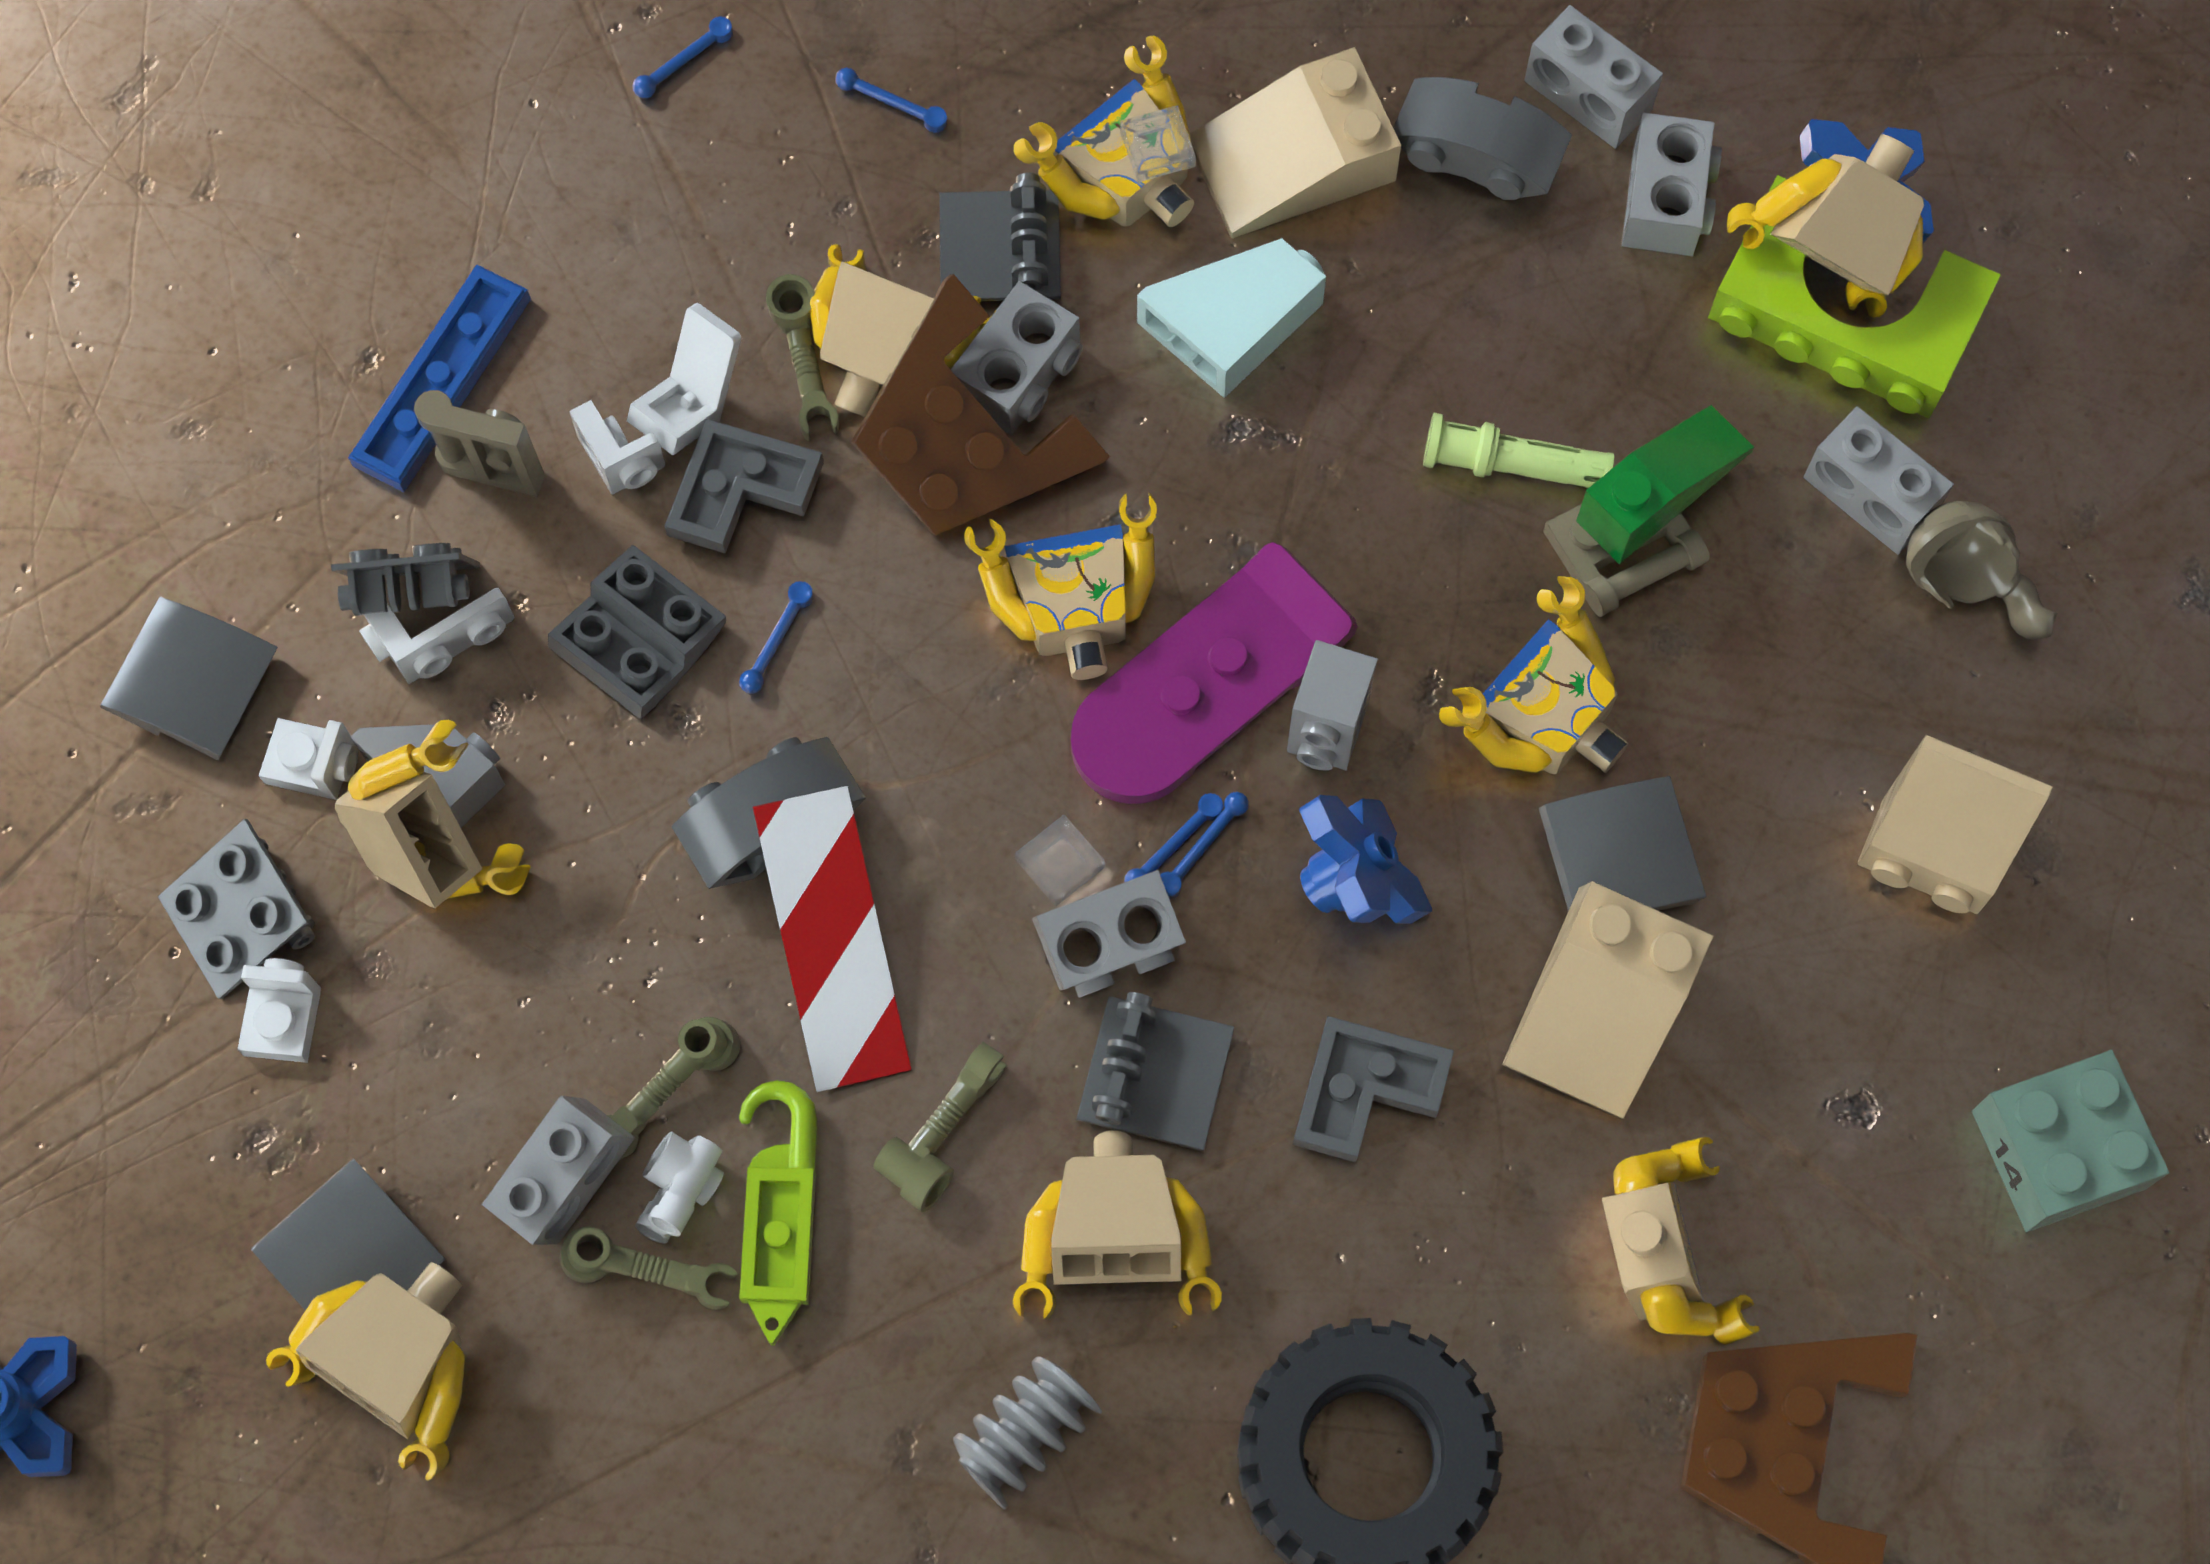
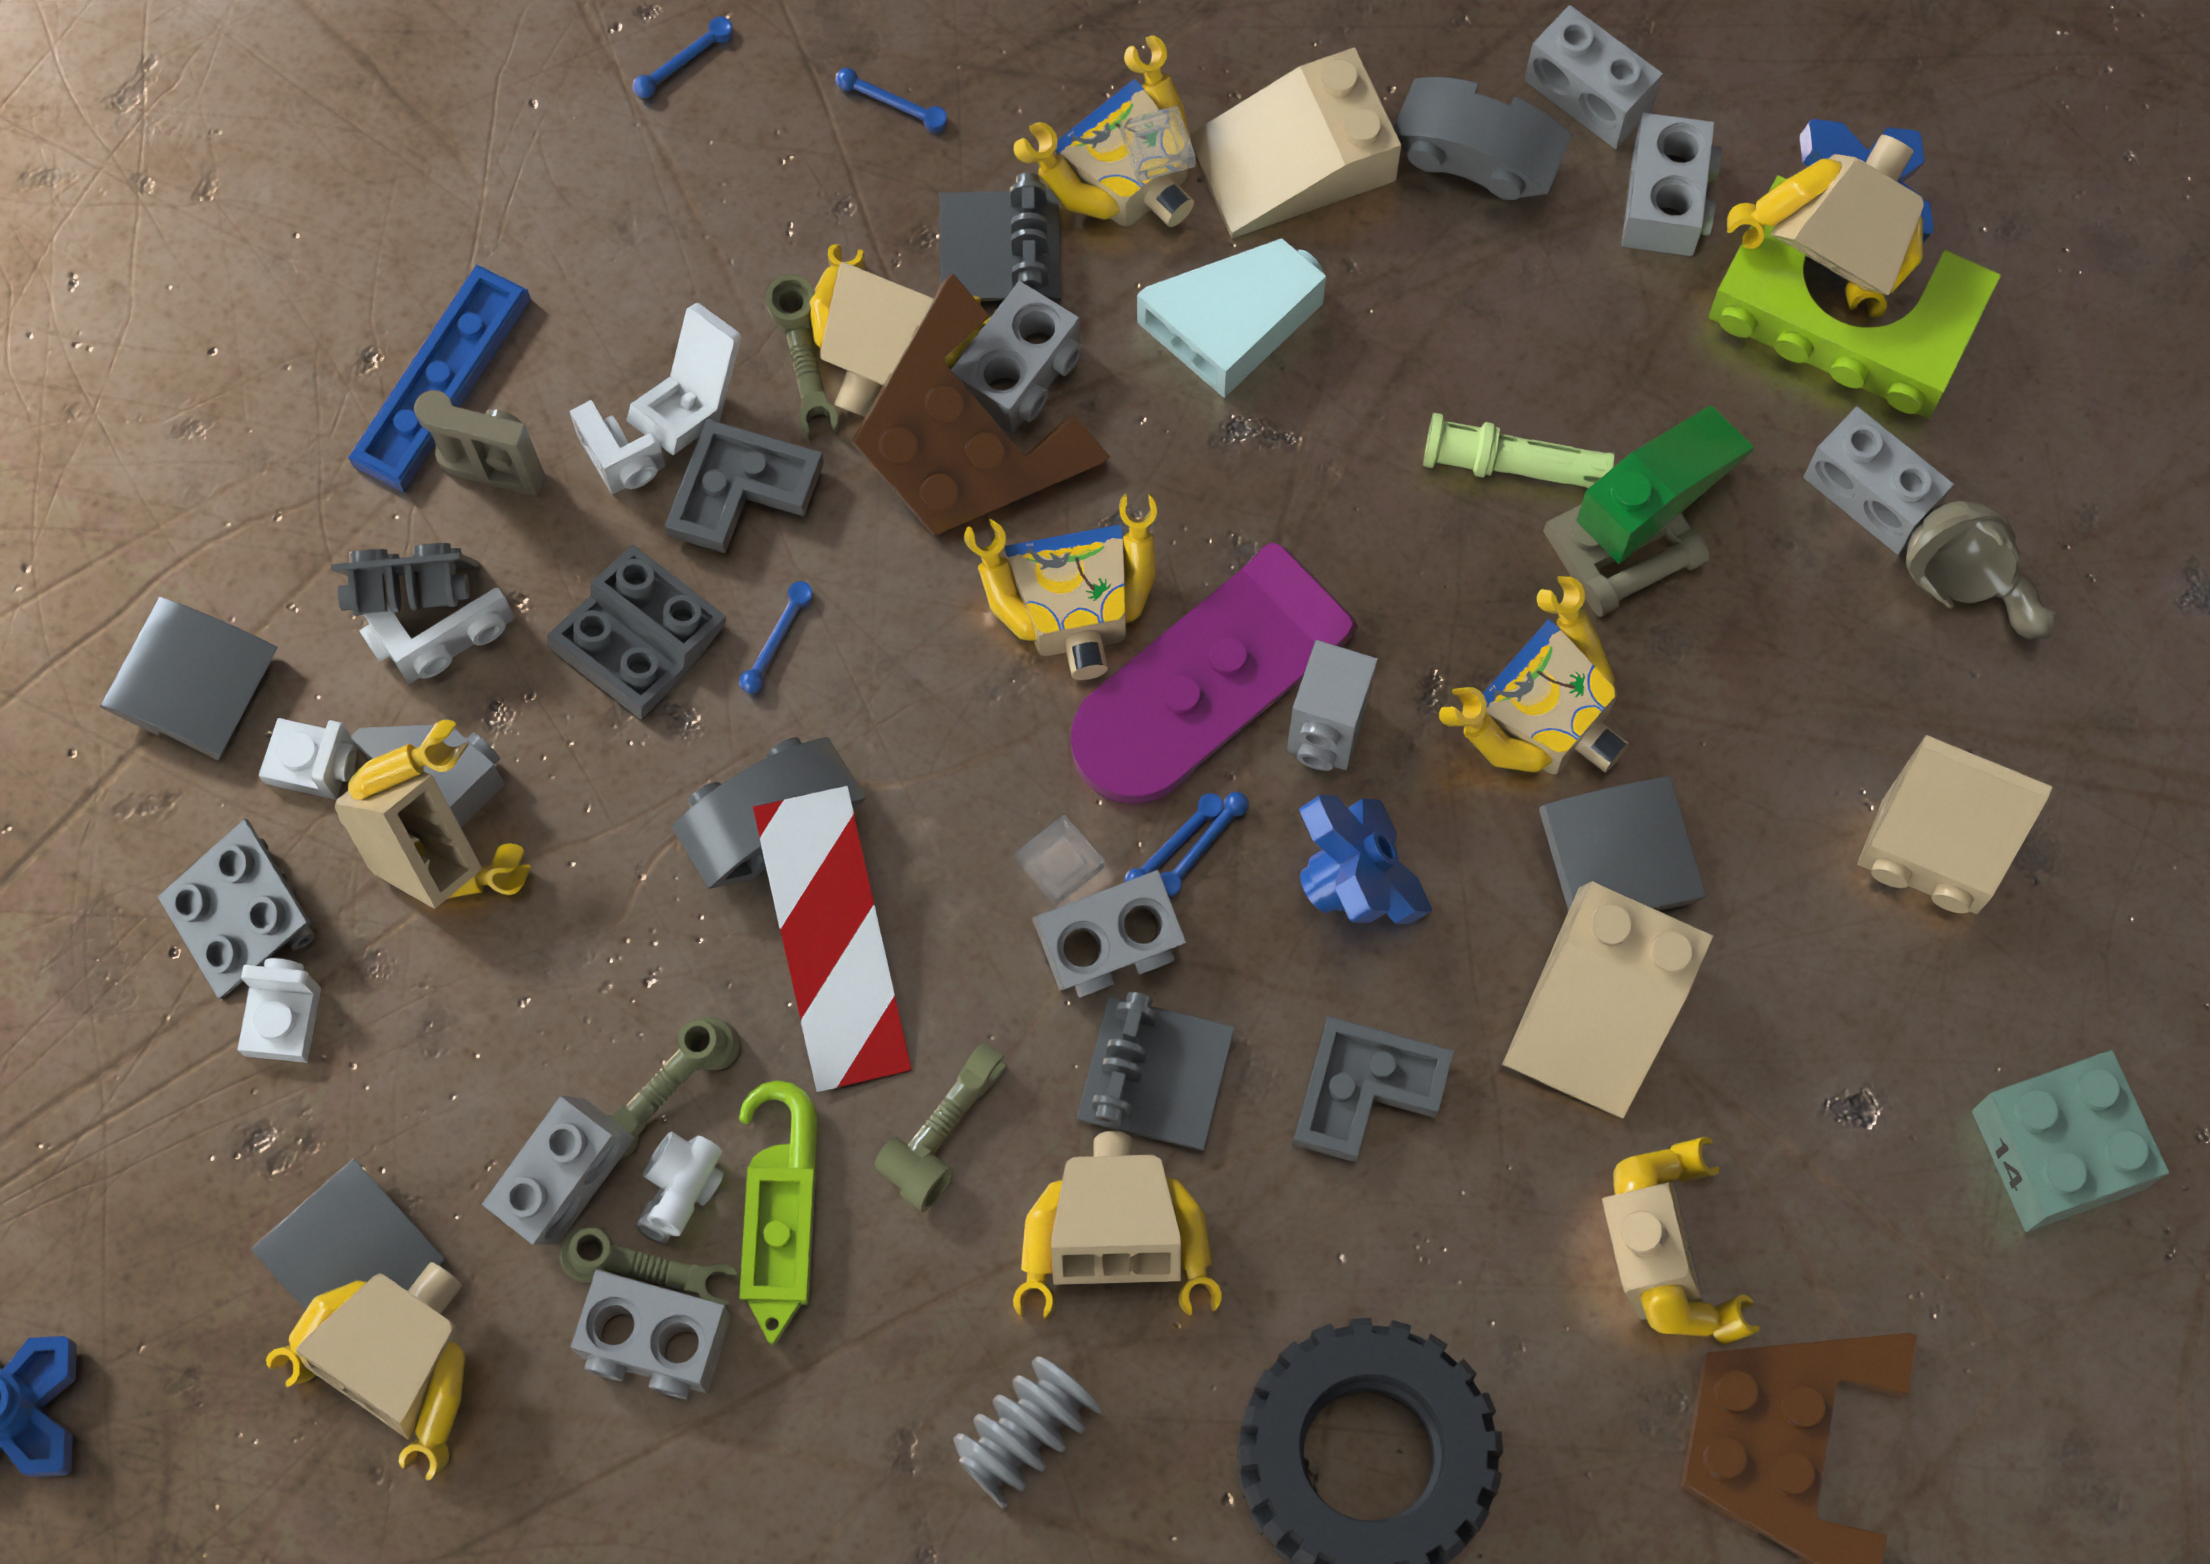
none -> light grey brick [570,1270,732,1399]

